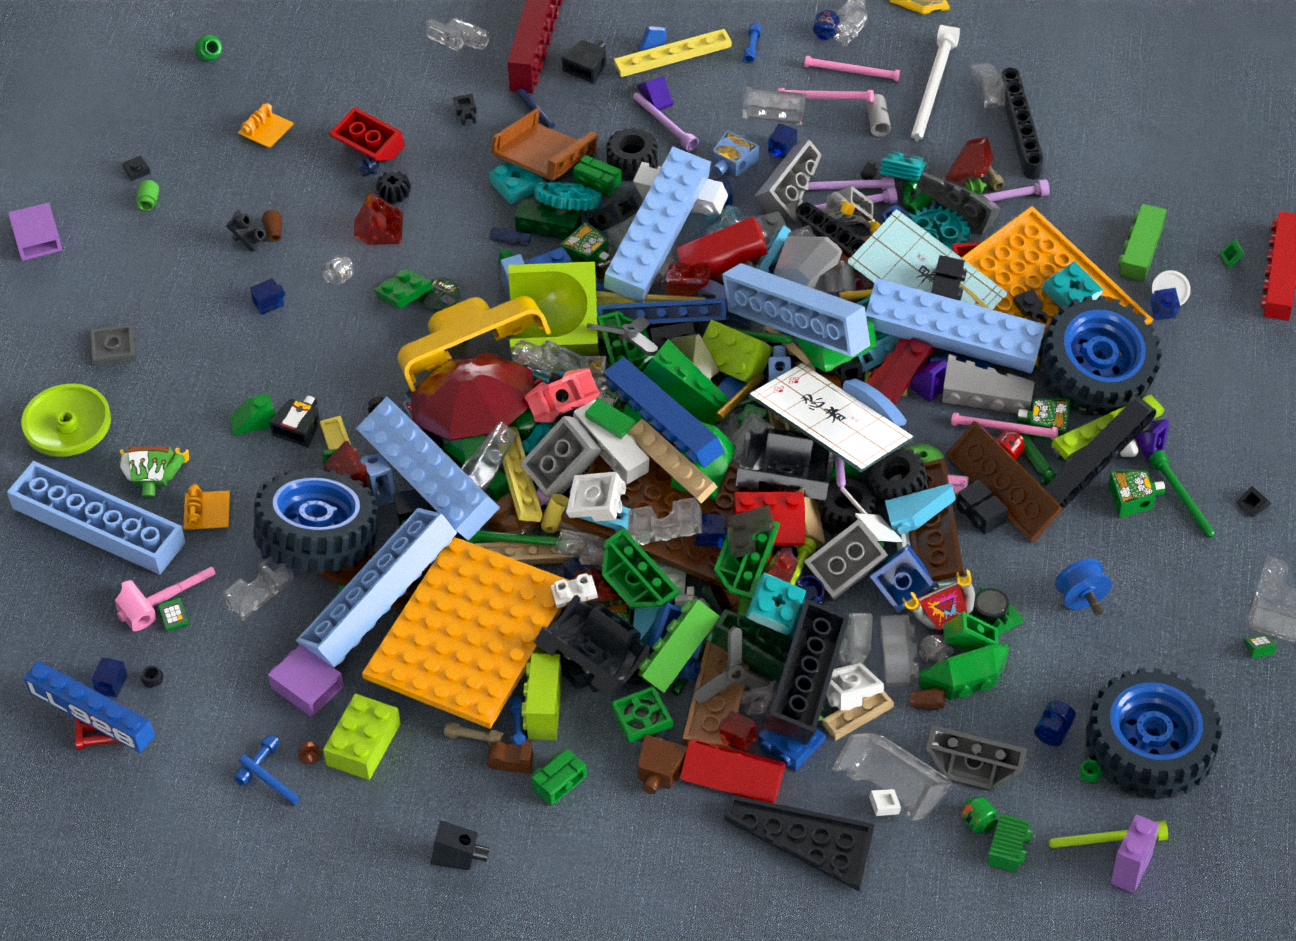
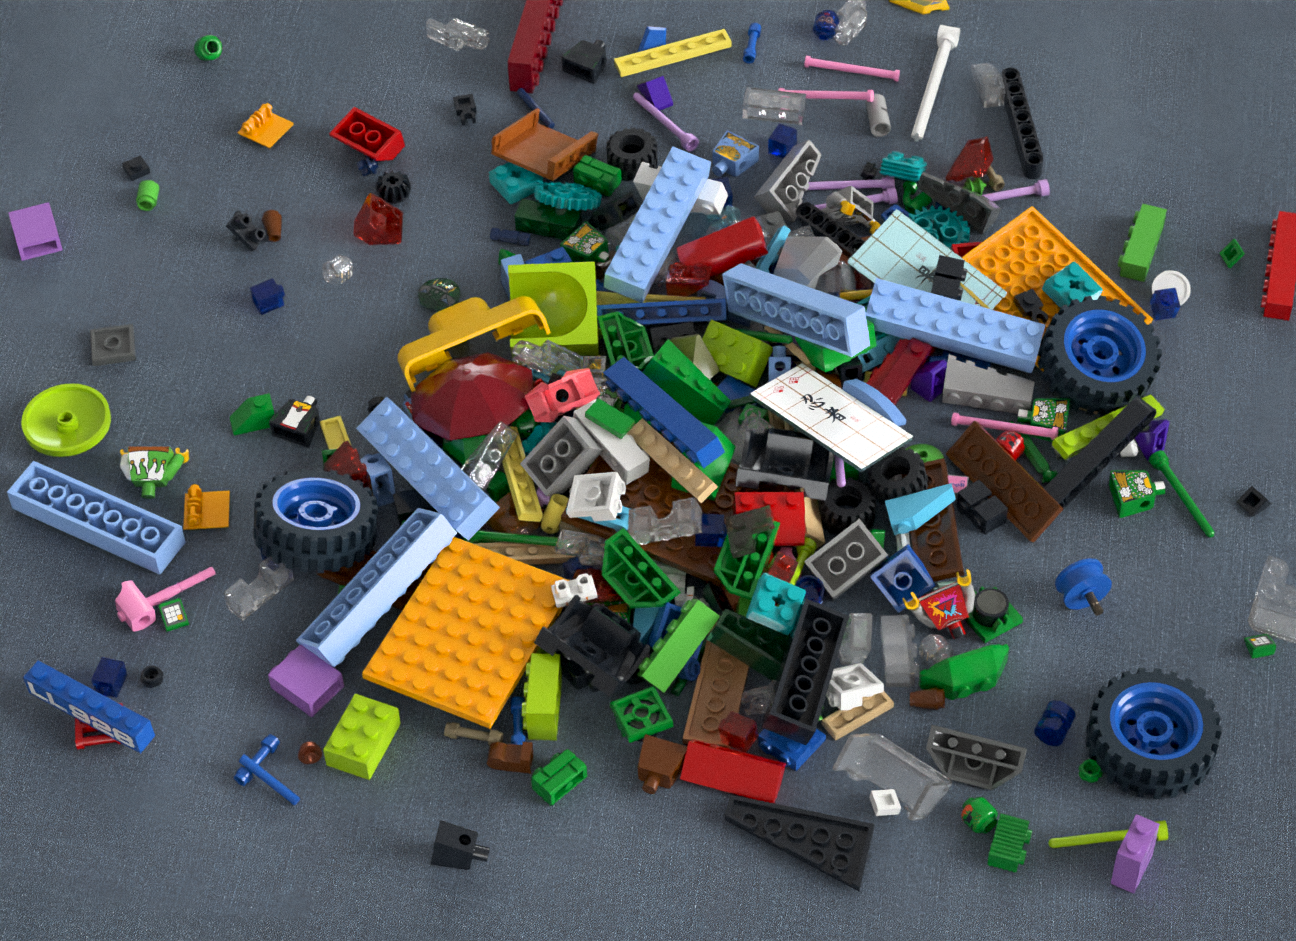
green plate [374,268,433,309] -> none
dark grey piece [586,316,658,355] -> none
dark grey piece [694,627,774,703] -> none
pearl gold bar [714,373,764,421] -> none
white piece [840,487,902,542] -> none
green brick [944,611,999,652] -> none

